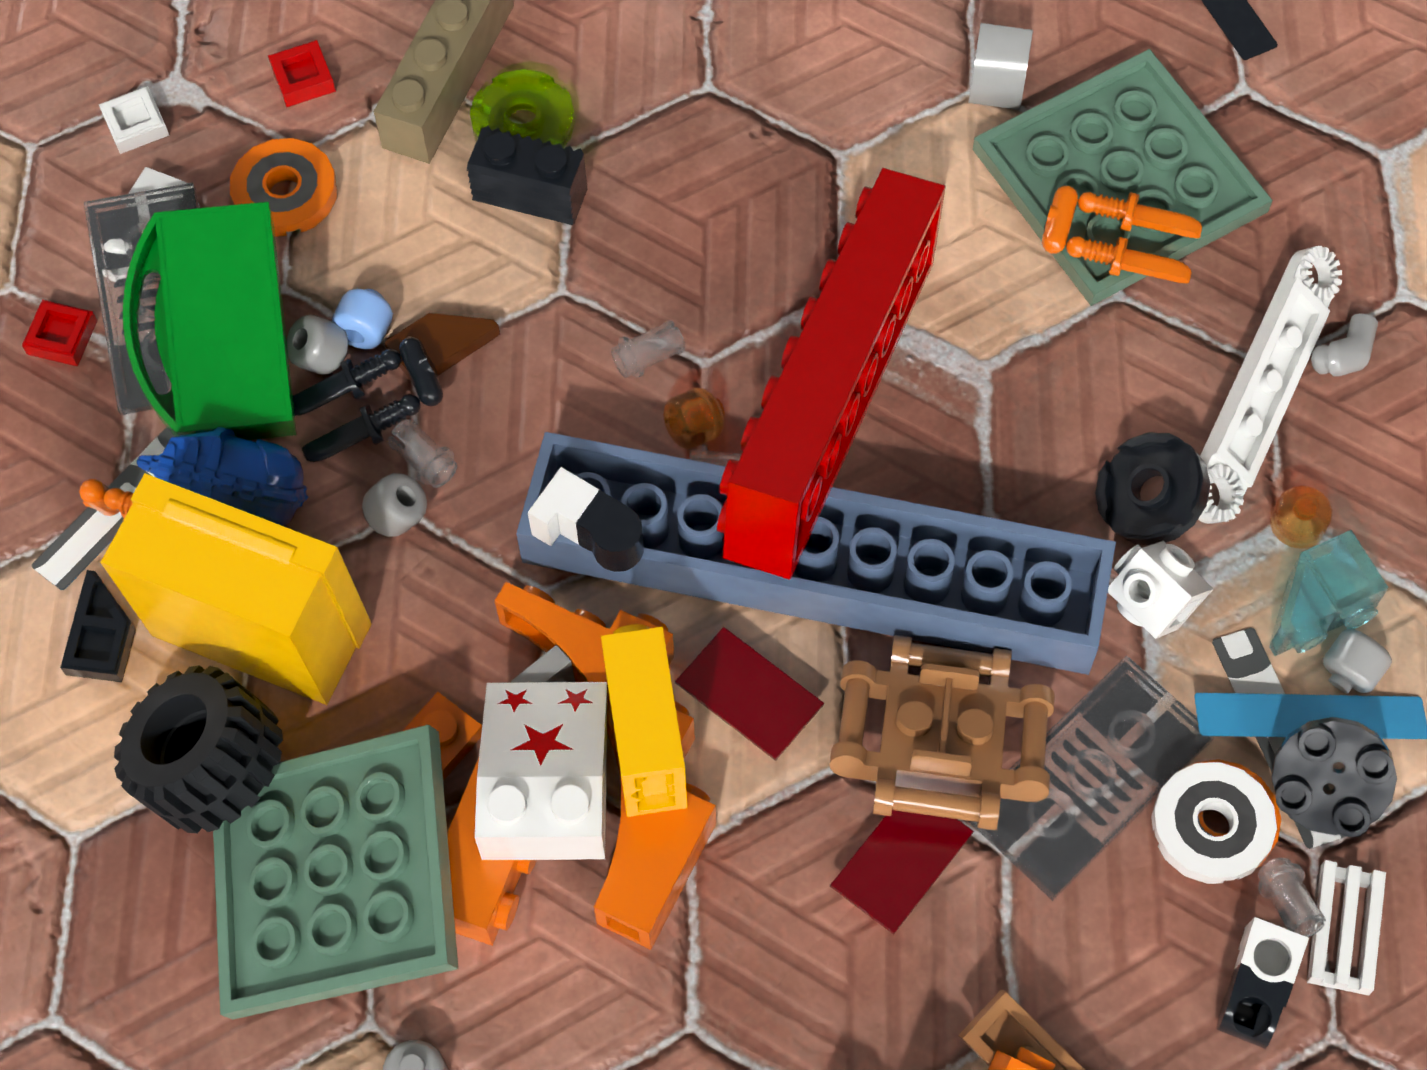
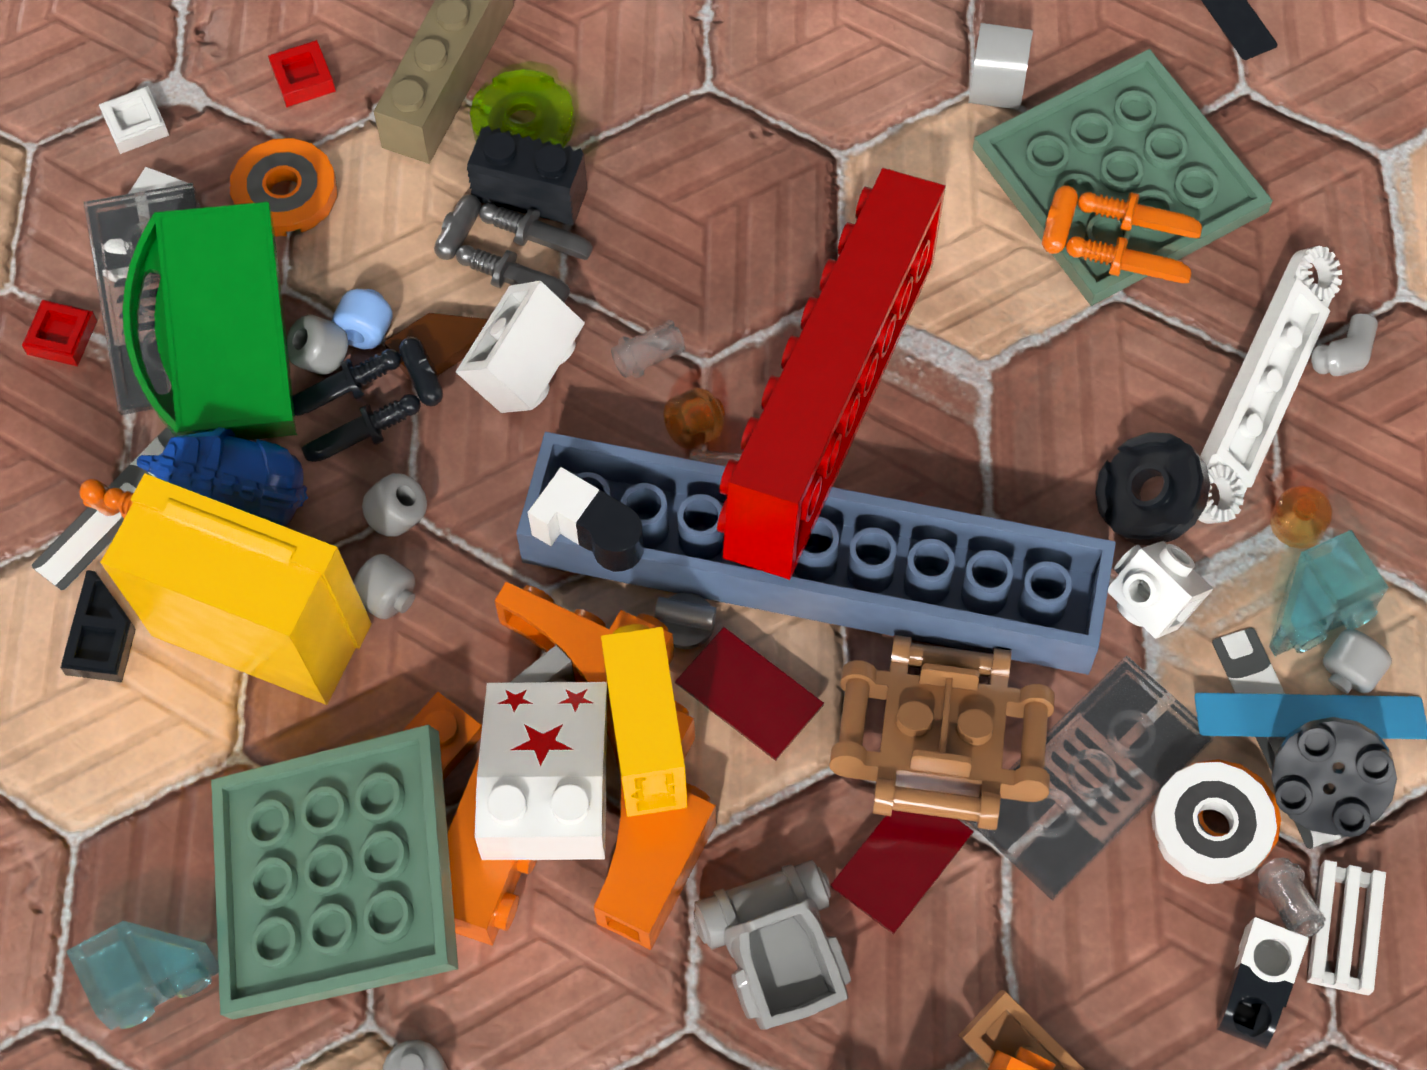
black tyre [114,665,283,834] -> none
clear pin [387,419,458,488] -> none
none -> clear light blue slope [66,921,219,1030]
none -> light grey piece [353,554,415,619]
none -> flat silver piece [434,194,593,303]
none -> white brick [456,281,585,413]
none -> flat silver plate [655,593,716,649]
none -> light grey piece [693,860,851,1030]

